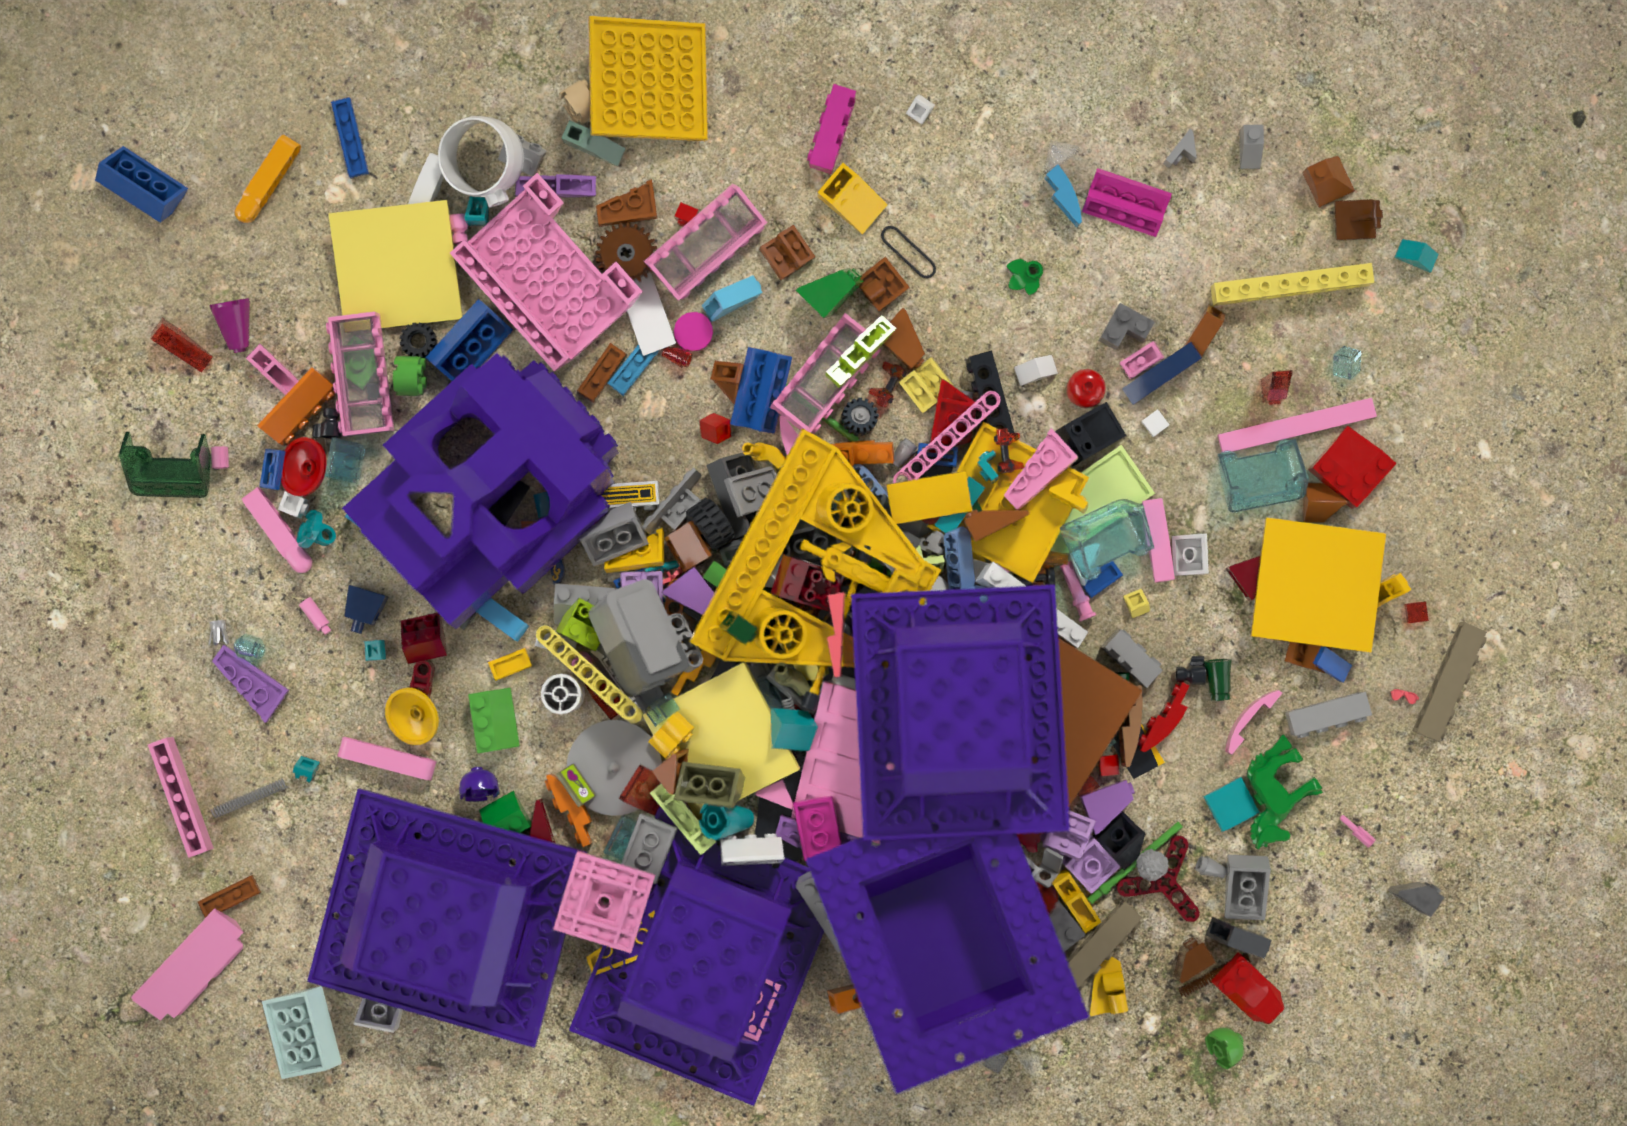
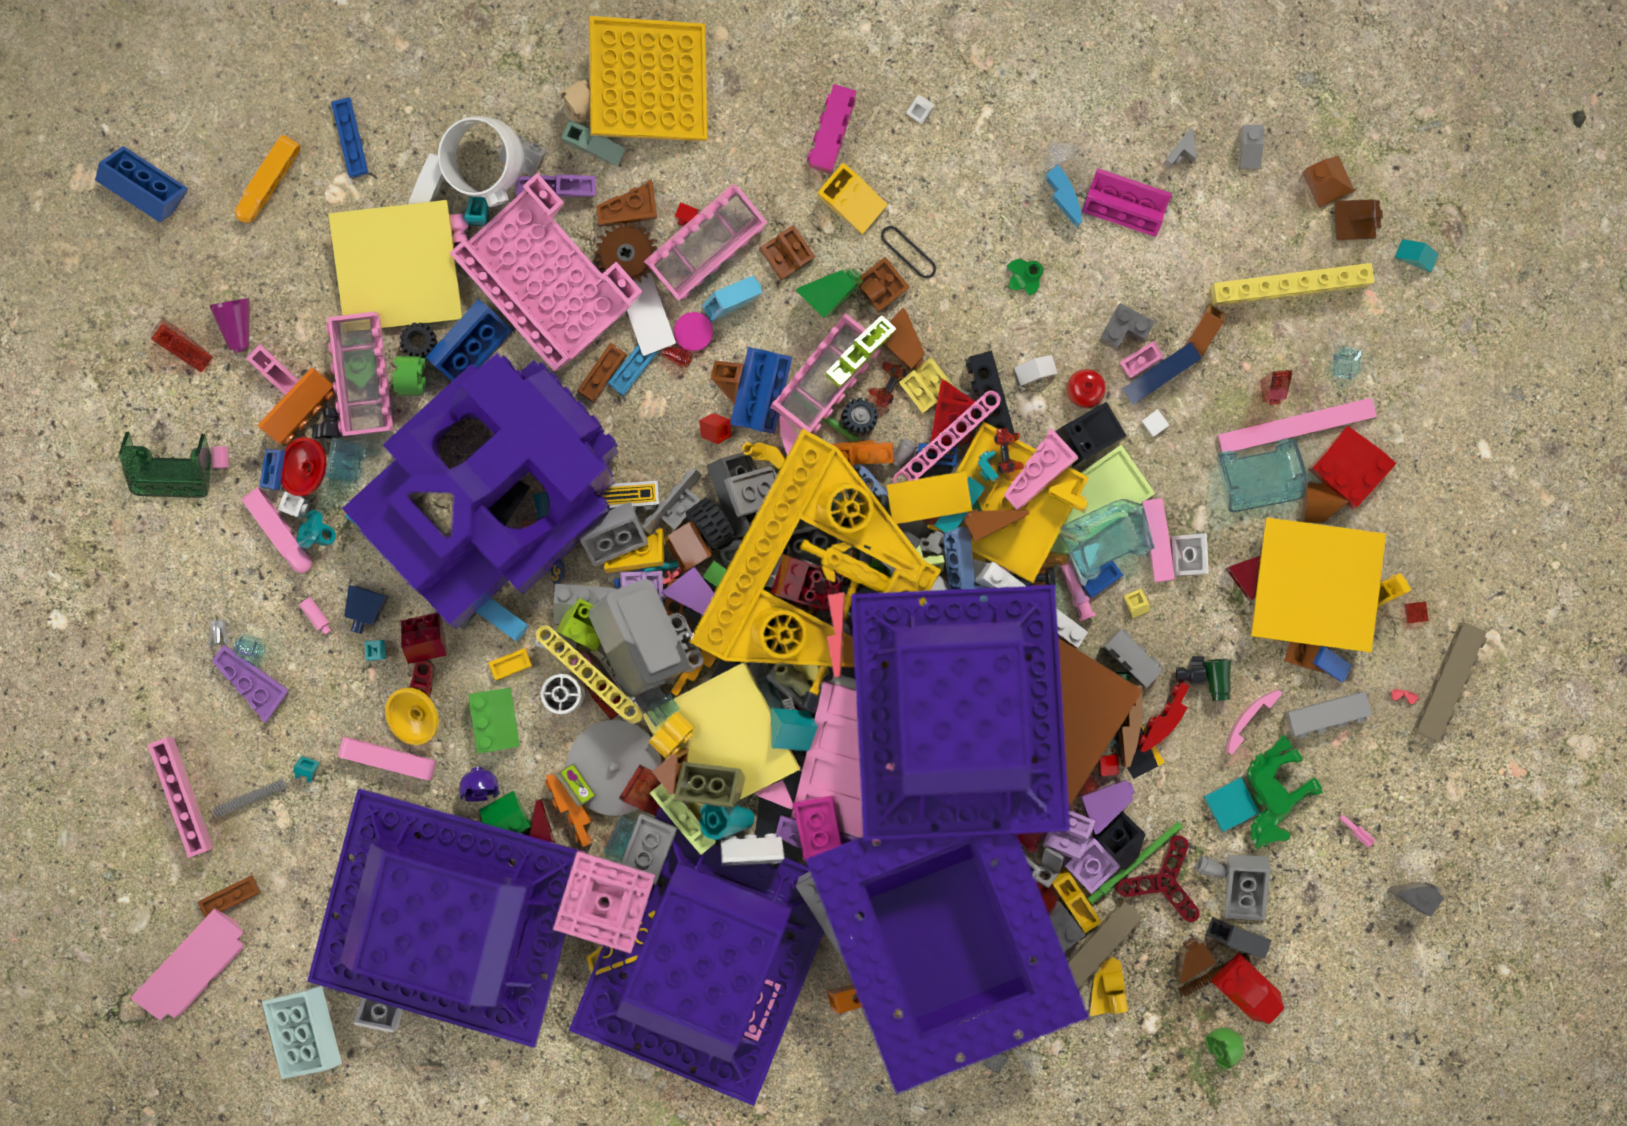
dark green brick [719,611,758,645] -> none
light grey piece [1136,849,1169,881] -> none

